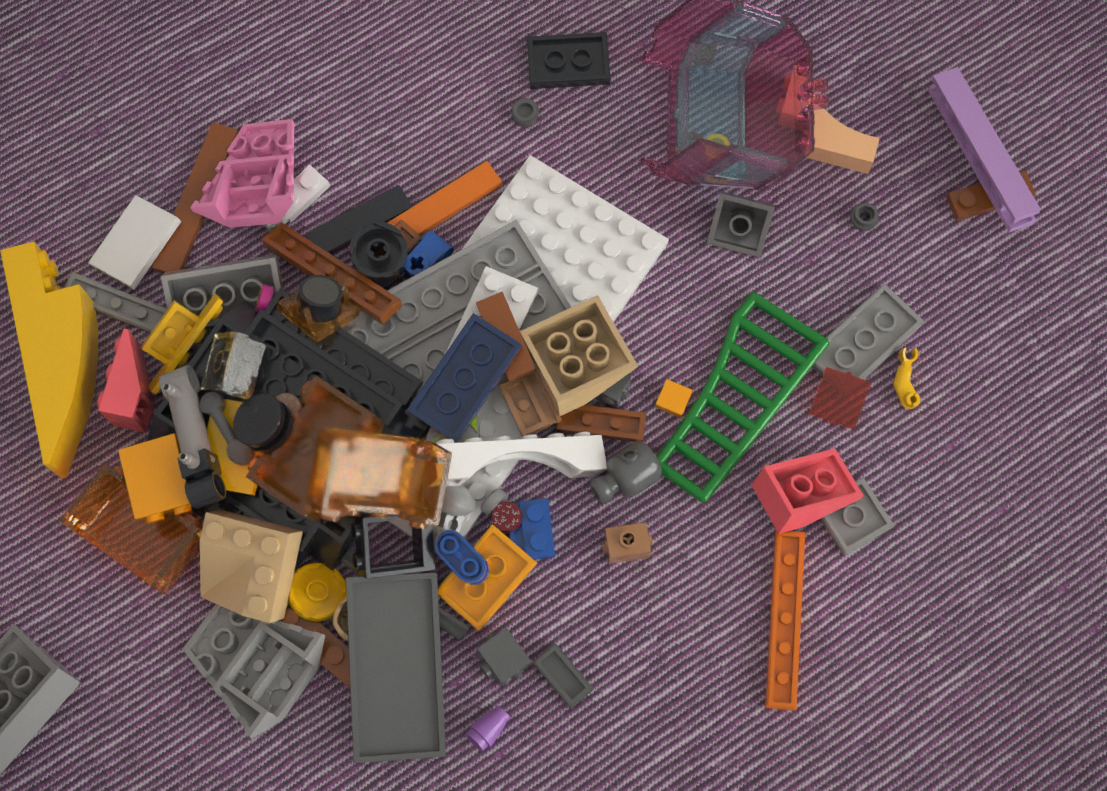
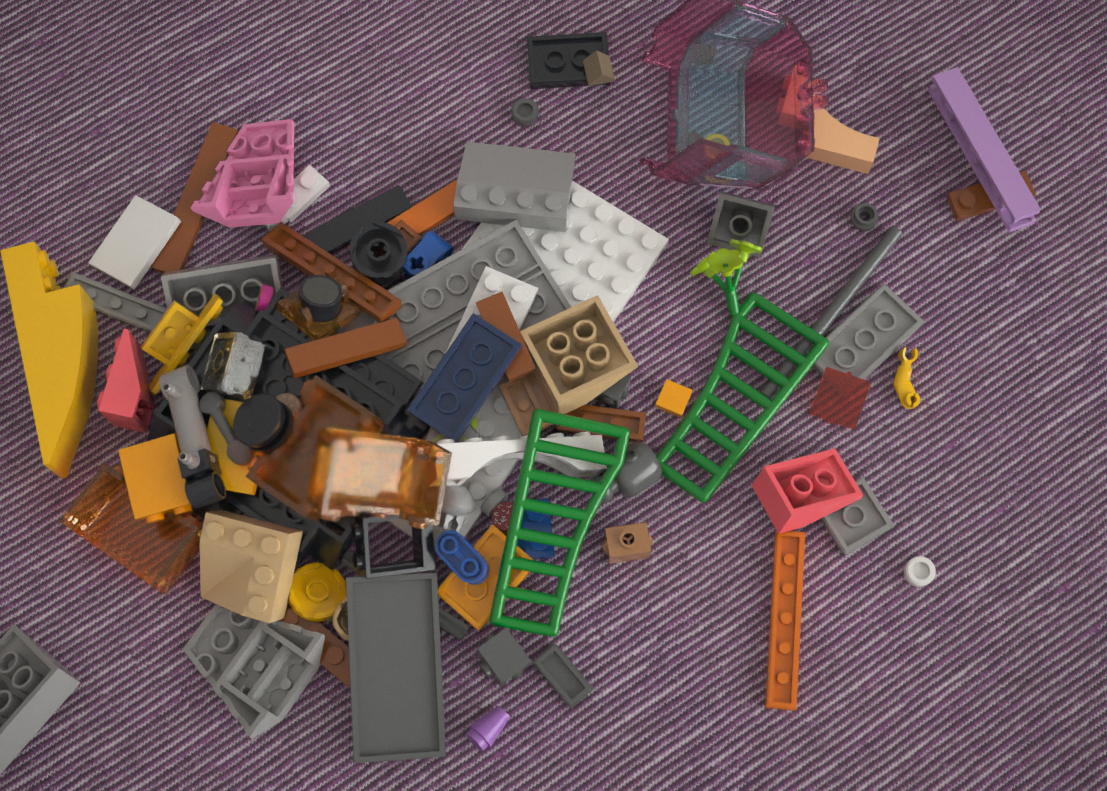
none -> dark orange tile [285,318,407,379]
none -> light grey slope [453,142,576,232]
none -> green bar [489,409,630,637]
none -> dark tan slope [583,50,615,86]
none -> lime plant [690,239,762,316]
none -> dark grey piece [760,226,903,400]
none -> white tile [904,556,936,587]

